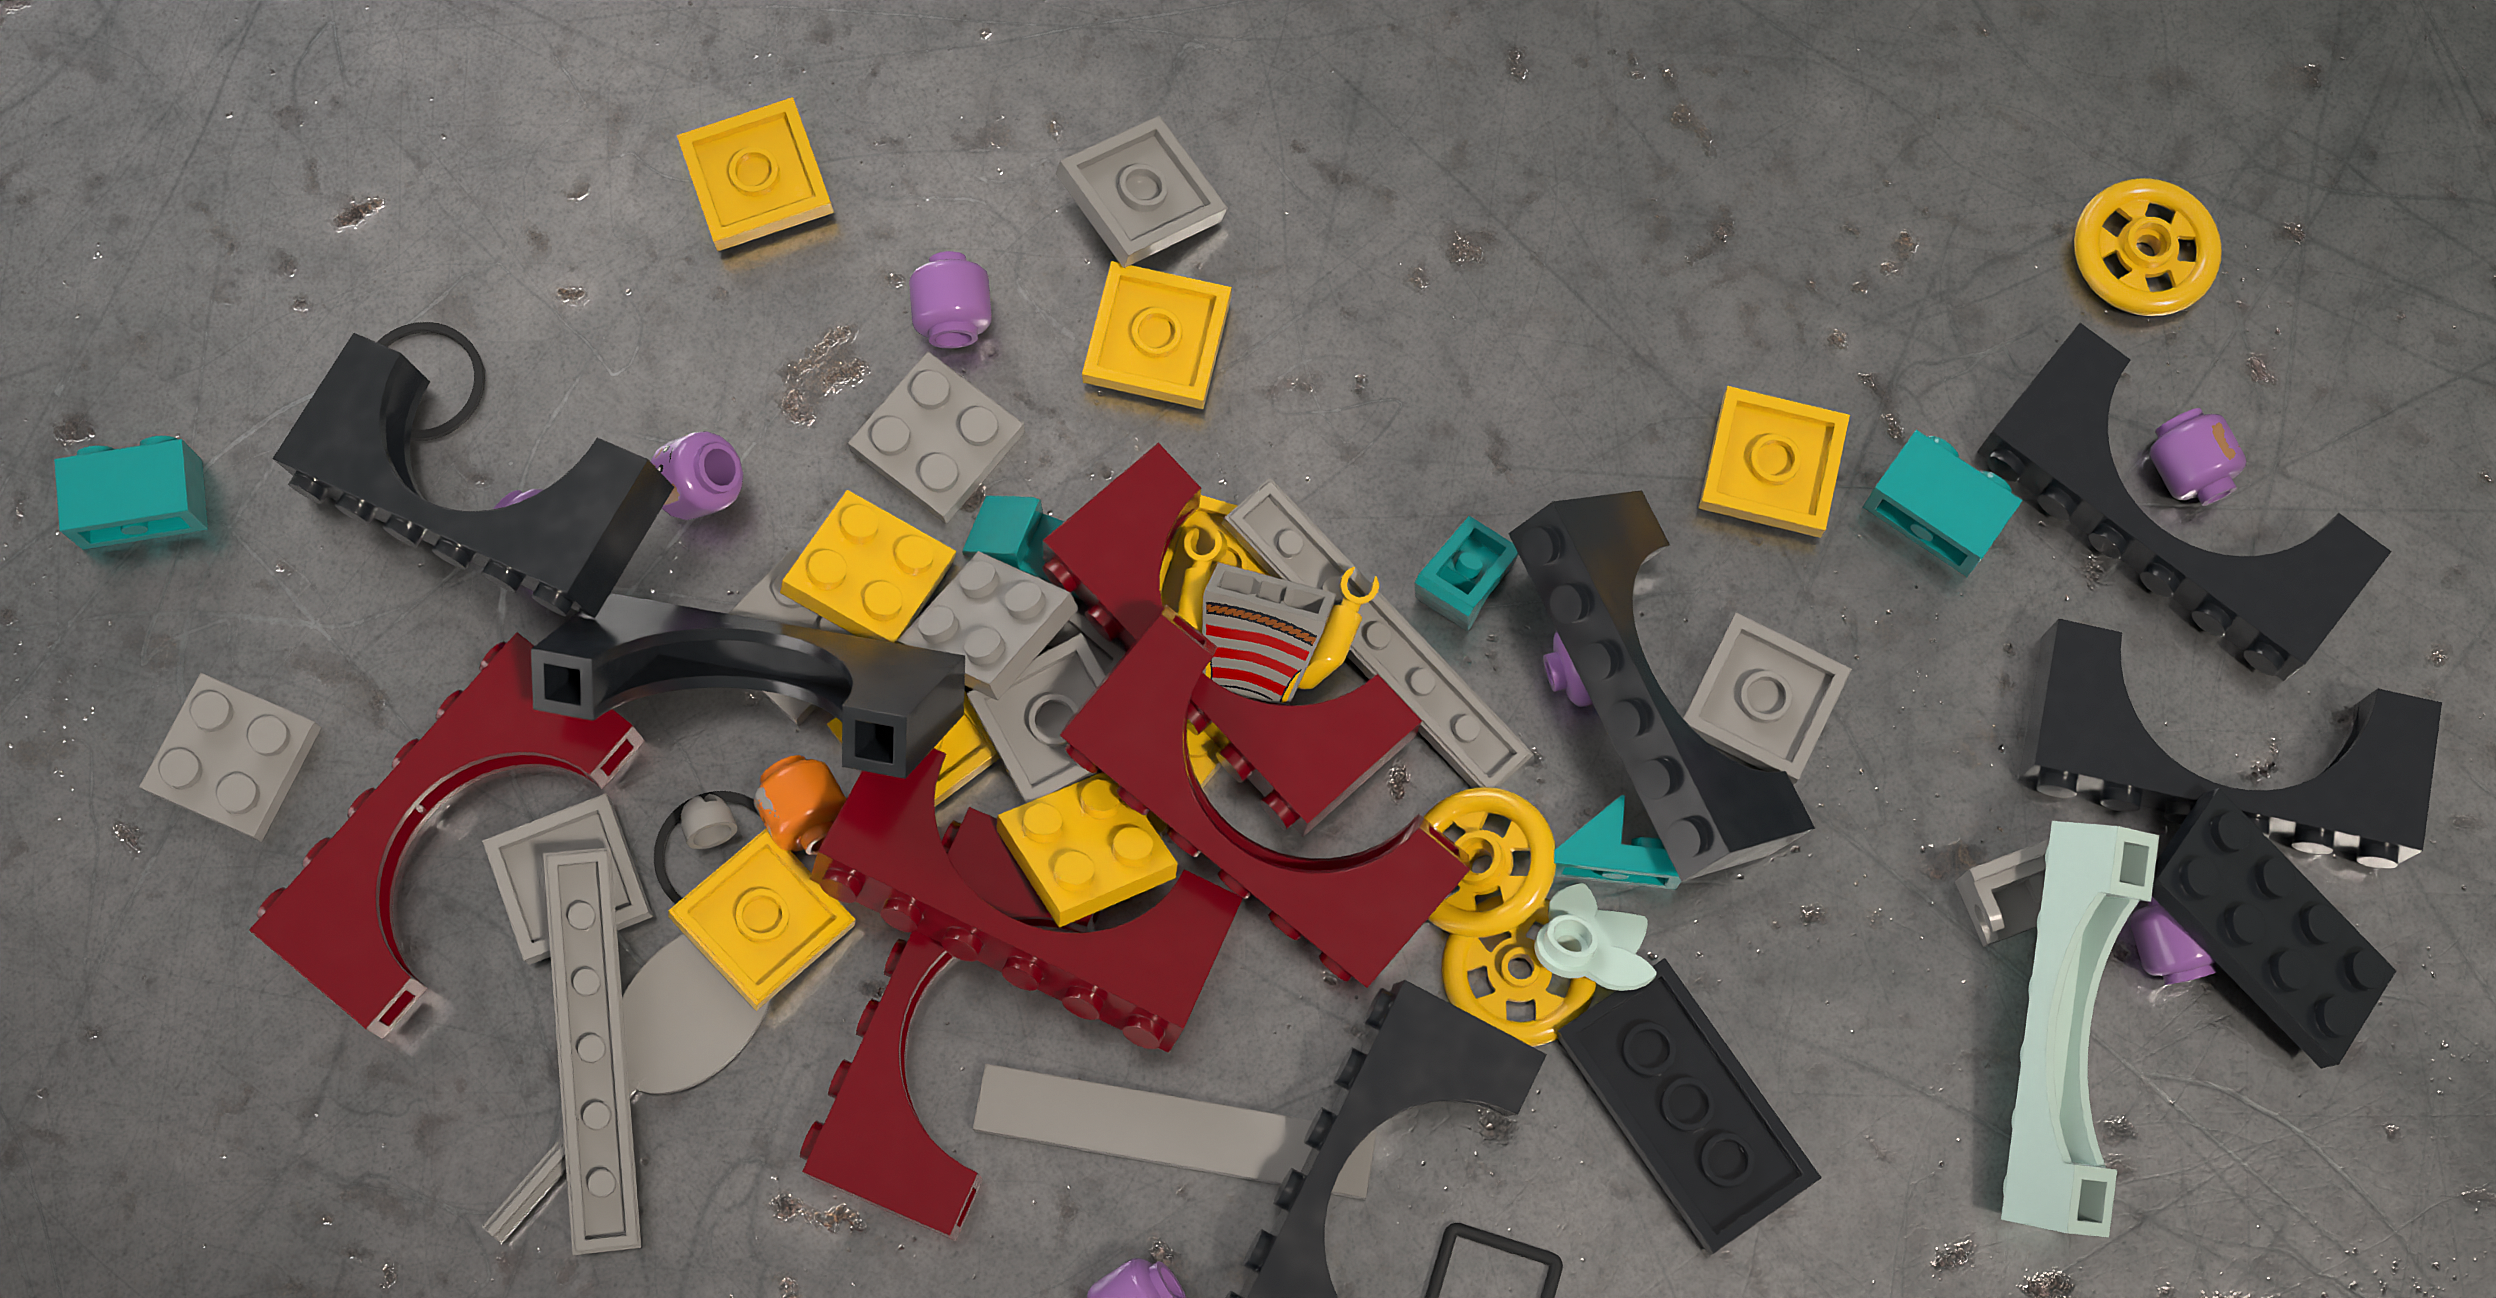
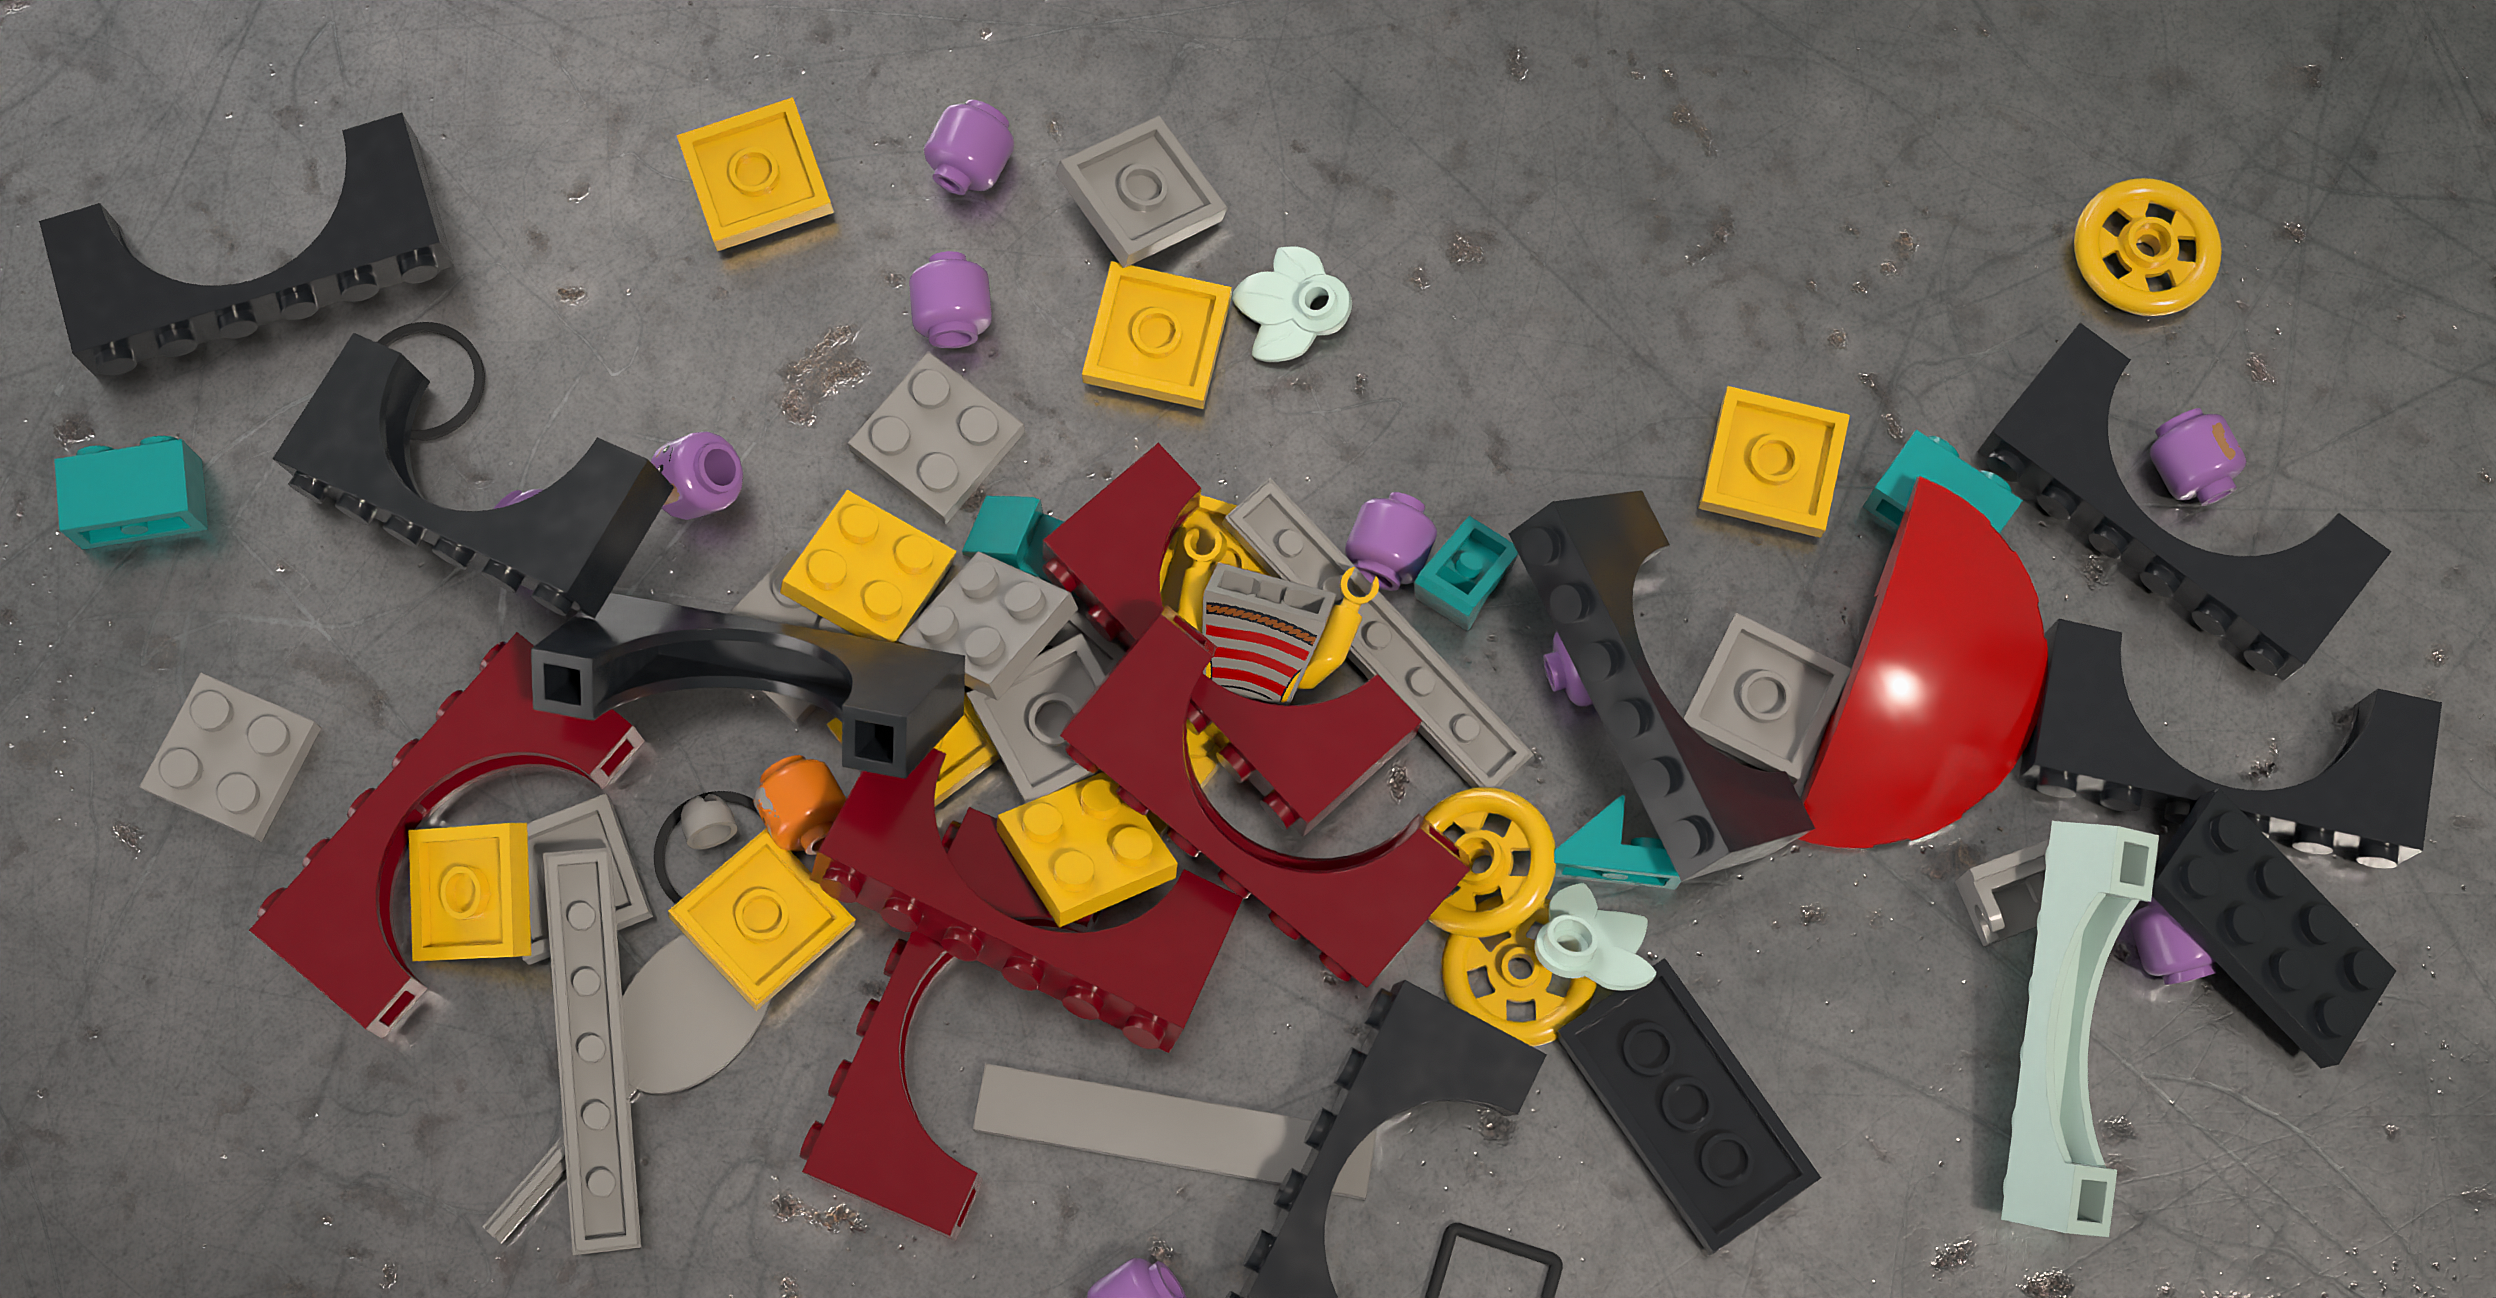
none -> black arch [39,112,454,376]
none -> yellow plate [409,823,531,961]
none -> medium lavender head [924,100,1014,195]
none -> light aqua plate [1231,246,1352,362]
none -> medium lavender head [1345,492,1437,591]
none -> red brick [1797,476,2048,848]

